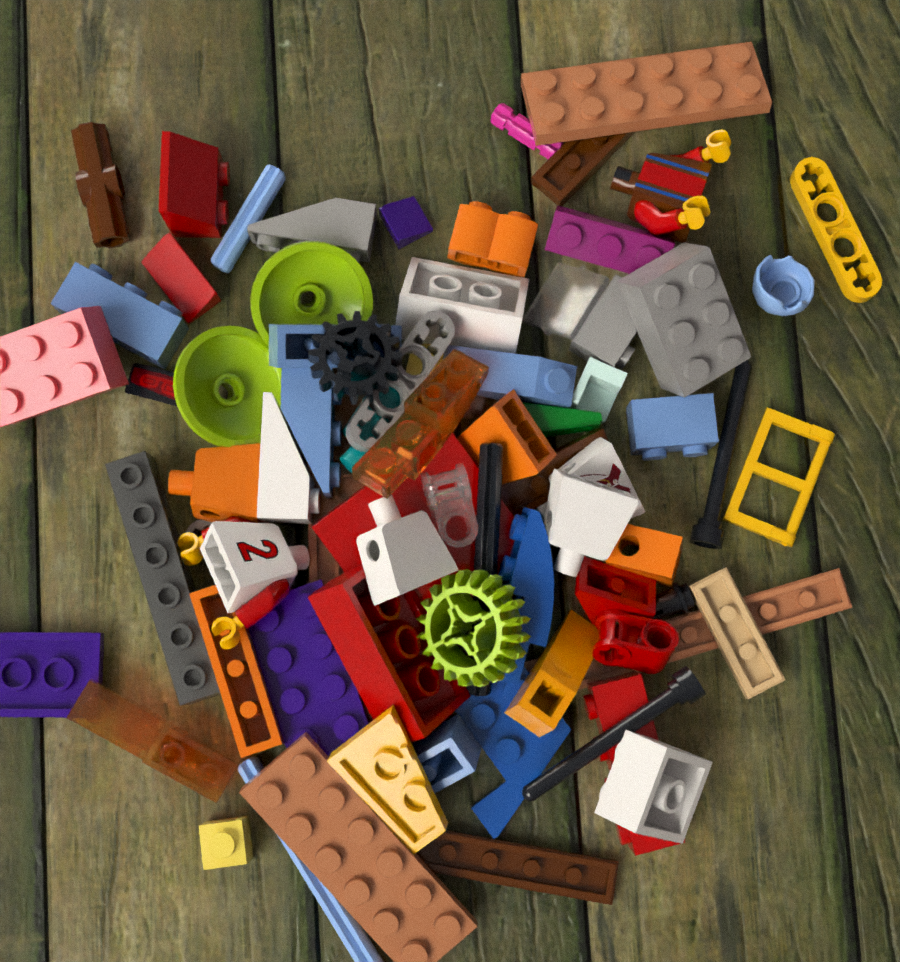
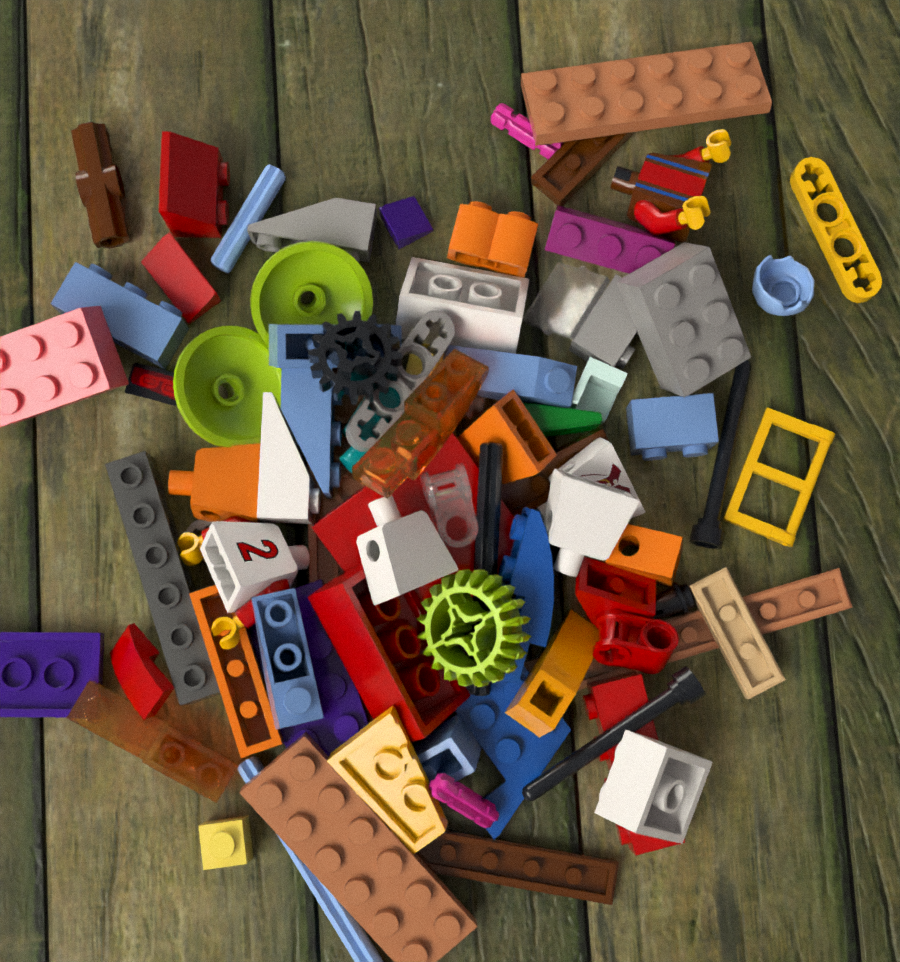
none -> red slope [110,623,175,720]
none -> medium blue slope [251,588,324,730]
none -> dark pink axle [429,773,499,828]

